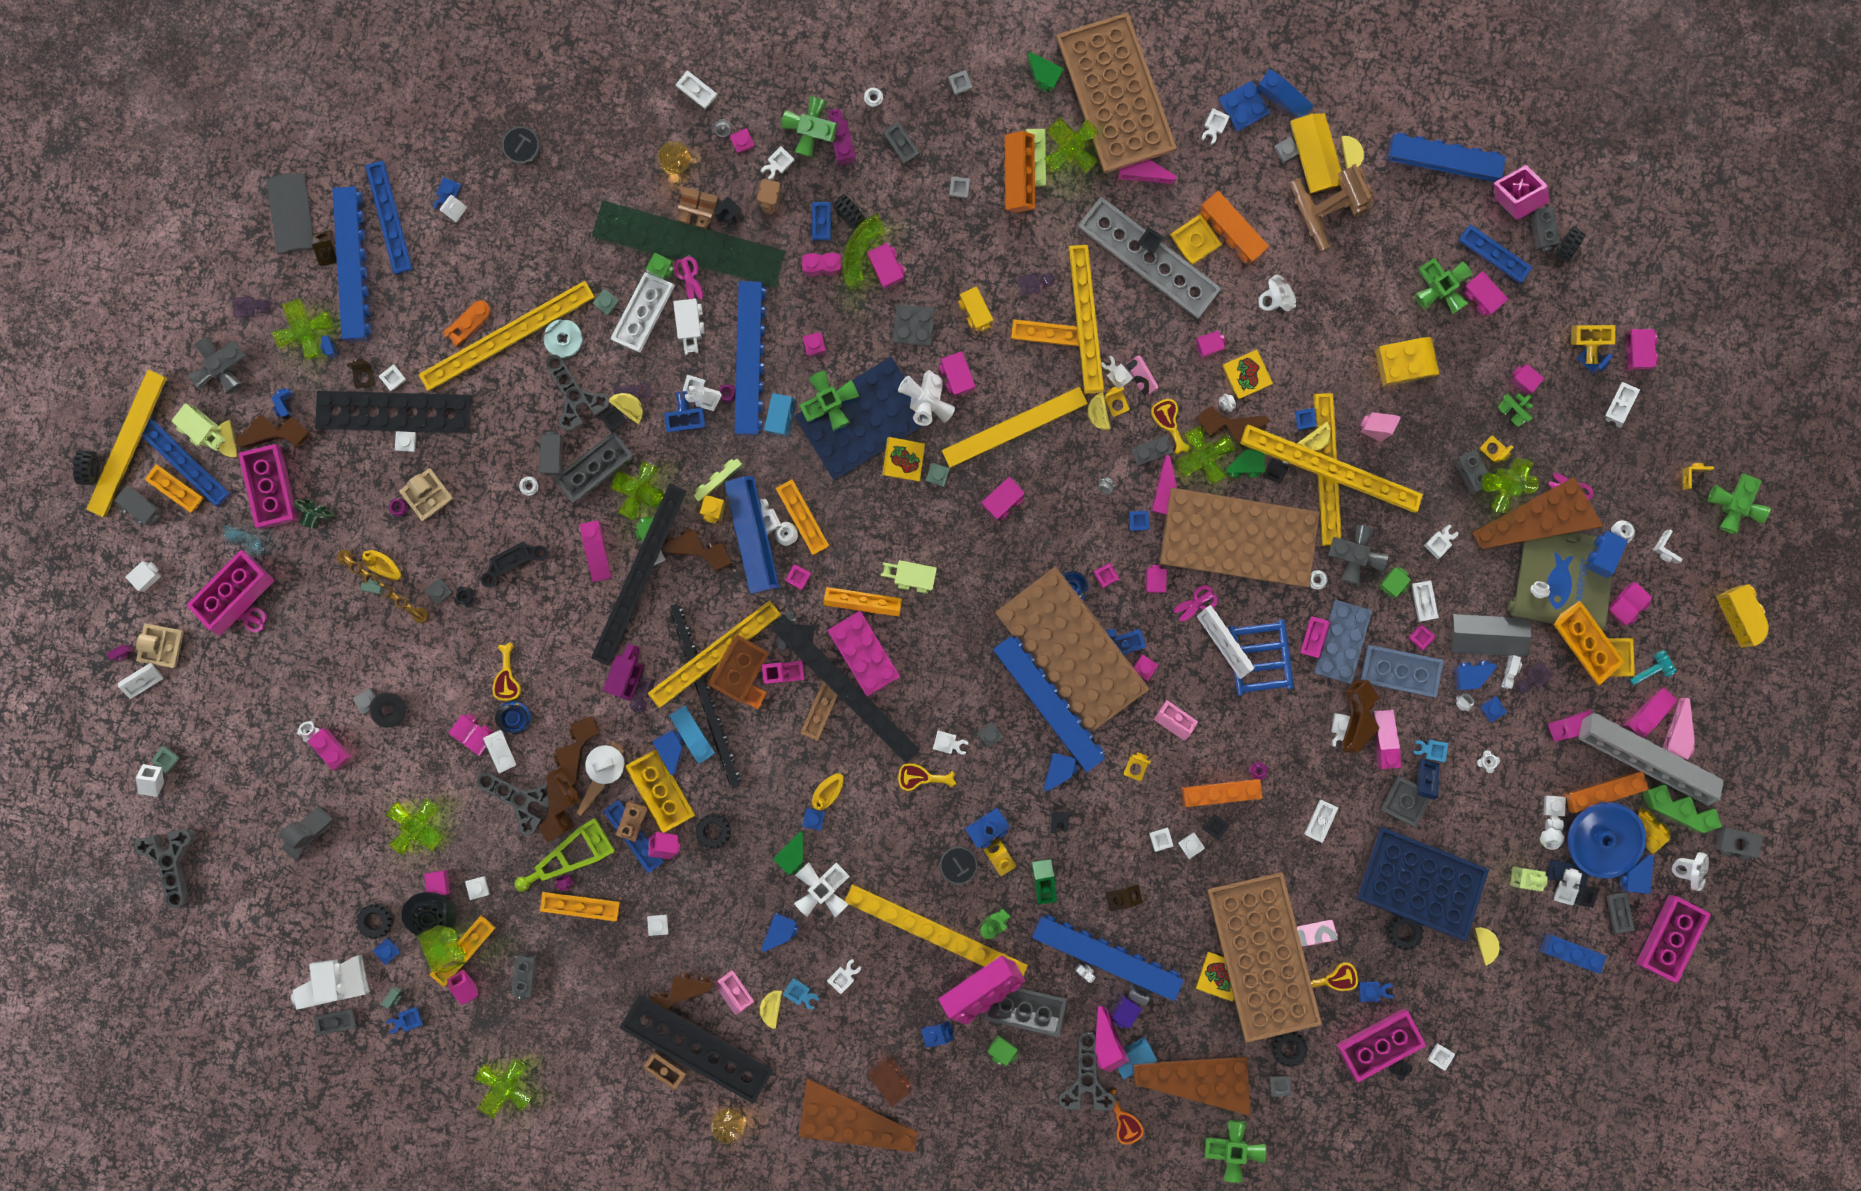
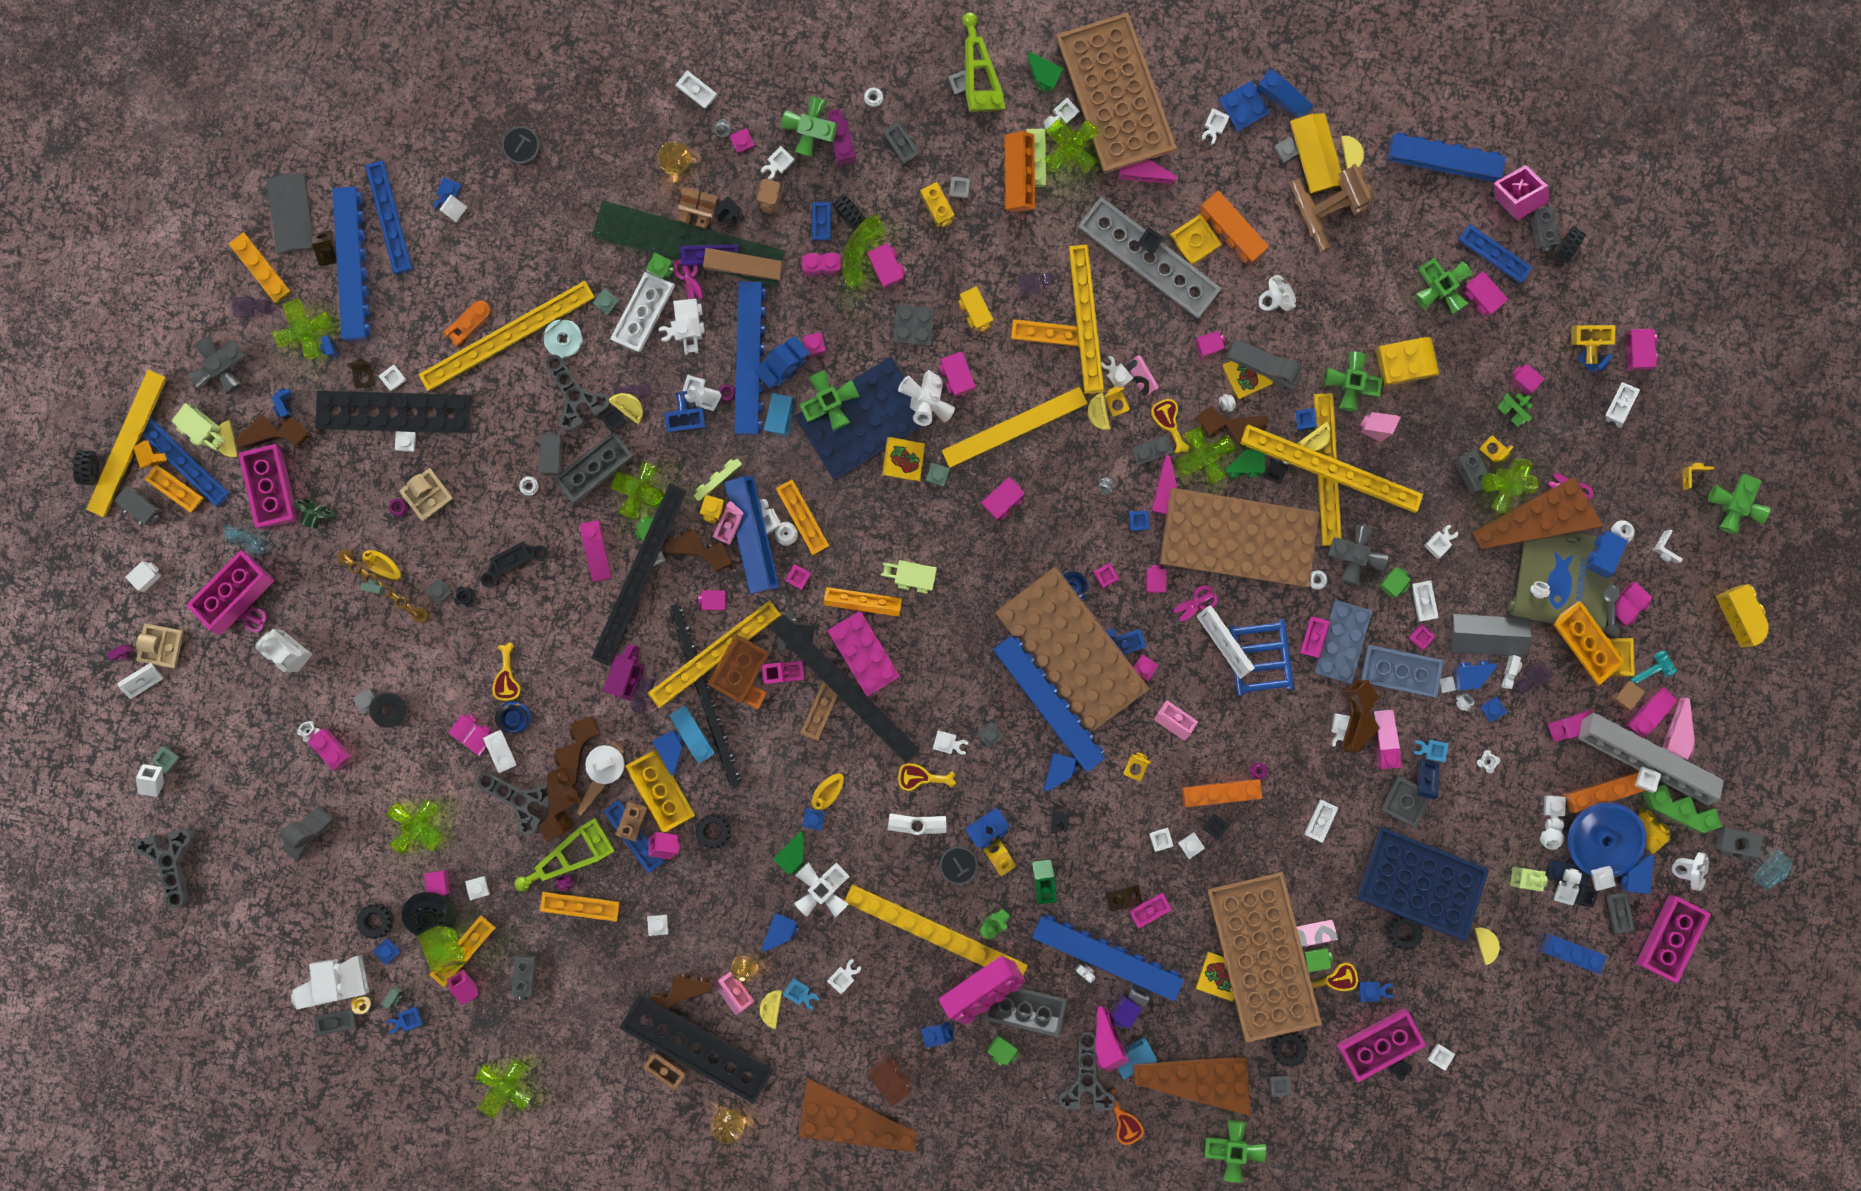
none -> light orange panel [133,440,167,468]
none -> light orange plate [229,232,292,304]
none -> white brick [255,629,313,673]
none -> yellow plate [351,995,371,1014]
none -> white plate [659,317,695,342]
none -> dark purple tile [680,244,739,266]
none -> dark pink brick [698,590,726,611]
none -> medium nougat slope [703,248,782,281]
none -> bright pink slope [713,501,744,546]
none -> clear yellow piece [730,955,757,982]
none -> blue brick [754,336,810,389]
none -> white piece [887,813,947,835]
none -> yellow brick [920,182,955,228]
none -> lime plate [962,13,1006,112]
none -> white plate [1043,98,1080,134]
none -> dark pink plate [1129,893,1172,929]
none -> dark grey beam [1226,339,1302,393]
none -> bright green brick [1303,947,1333,972]
none -> bright green brick [1323,351,1383,412]
none -> white sticker [1440,676,1456,693]
none -> white plate [1591,866,1615,891]
none -> dark grey bar [1603,584,1621,637]
none -> medium nougat panel [1611,681,1645,711]
none -> white plate [1635,767,1661,793]
none -> clear light blue slope [1752,849,1793,890]

